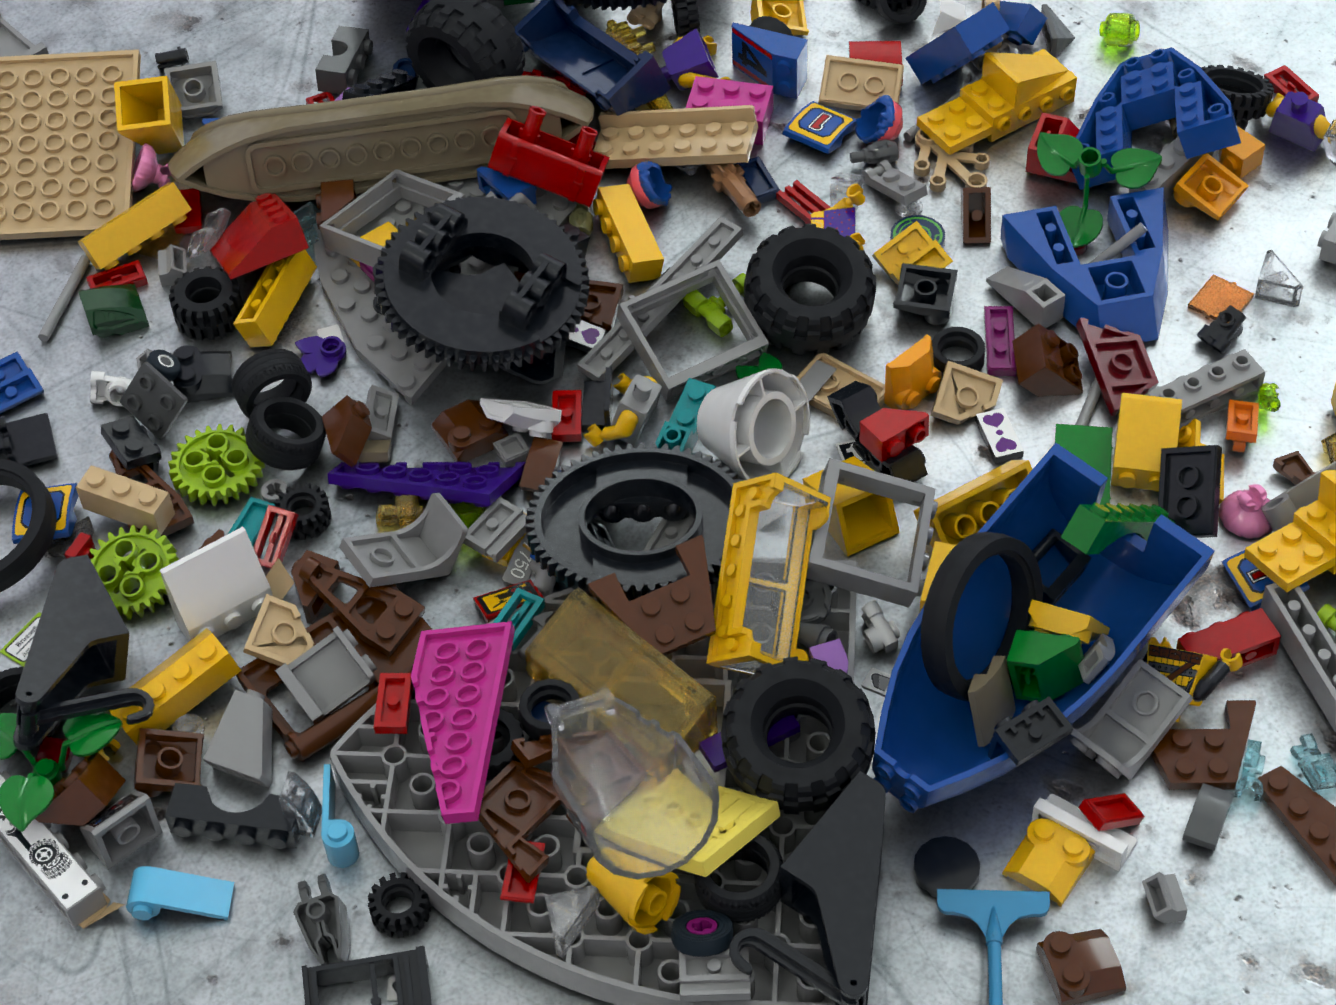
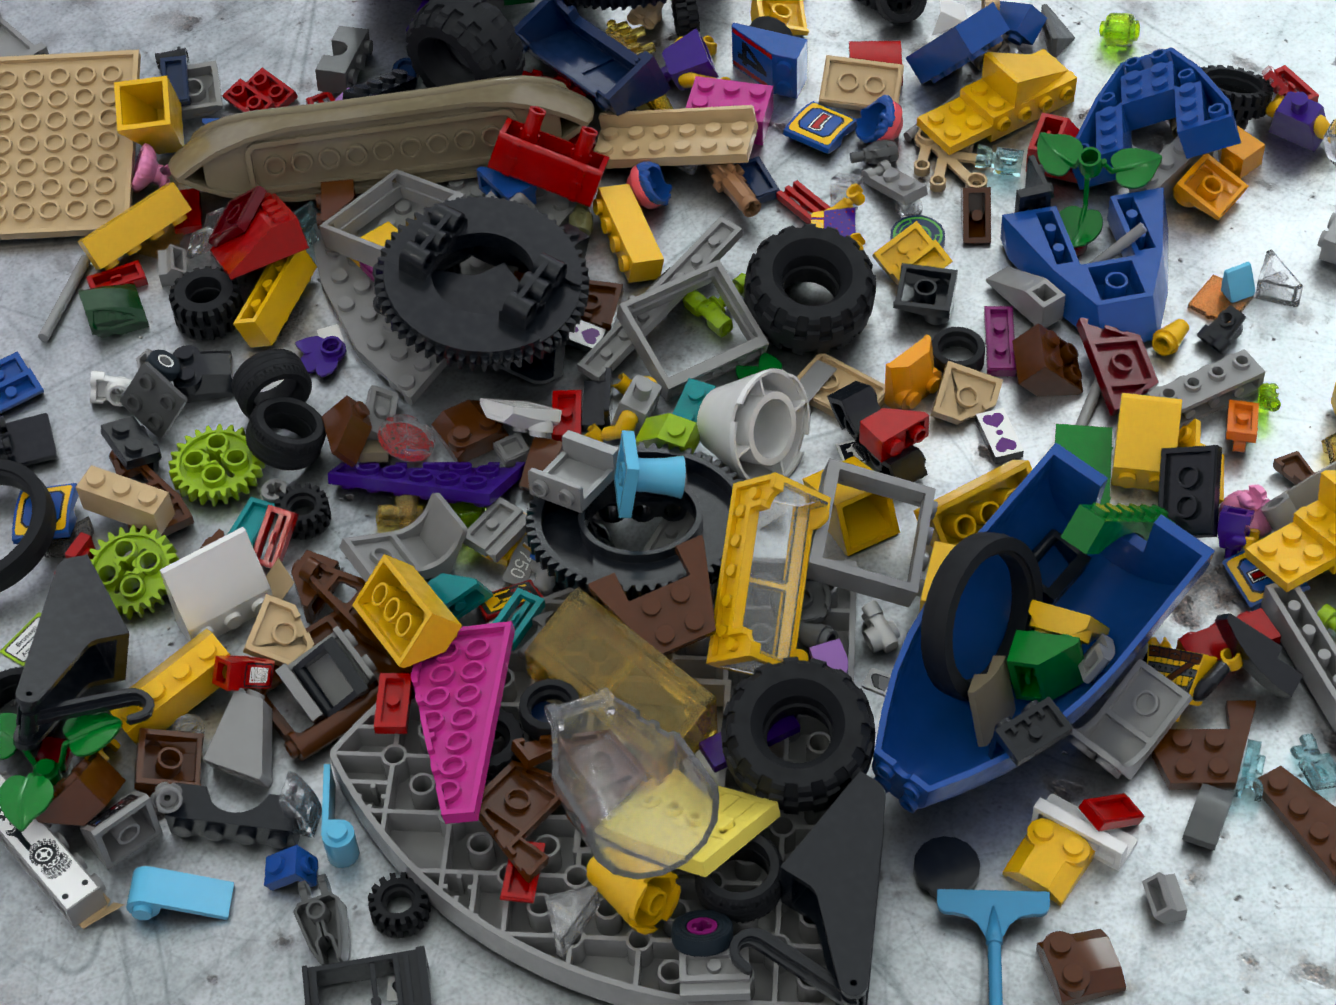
none -> light grey plate [151,782,183,814]
none -> dark blue tile [160,55,191,106]
none -> dark red tile [208,185,267,248]
none -> red leg [212,656,275,691]
none -> red slope [222,67,298,112]
none -> blue bracket [264,845,318,891]
none -> black tile [292,636,370,719]
none -> yellow slope [352,554,462,668]
none -> clear tile [377,414,436,462]
none -> teal slope [428,573,493,620]
none -> light grey panel [528,430,619,513]
none -> medium azure plant [614,430,686,518]
none -> lime slope [635,413,700,455]
none -> clear light blue plate [975,144,1024,177]
none -> black bracket [1014,155,1054,213]
none -> yellow cone [1152,319,1189,356]
none -> black slope [1215,613,1303,698]
none -> dark purple piece [1217,505,1260,559]
none -> medium azure slope [1221,262,1255,303]
none -> red tile [1262,65,1288,96]

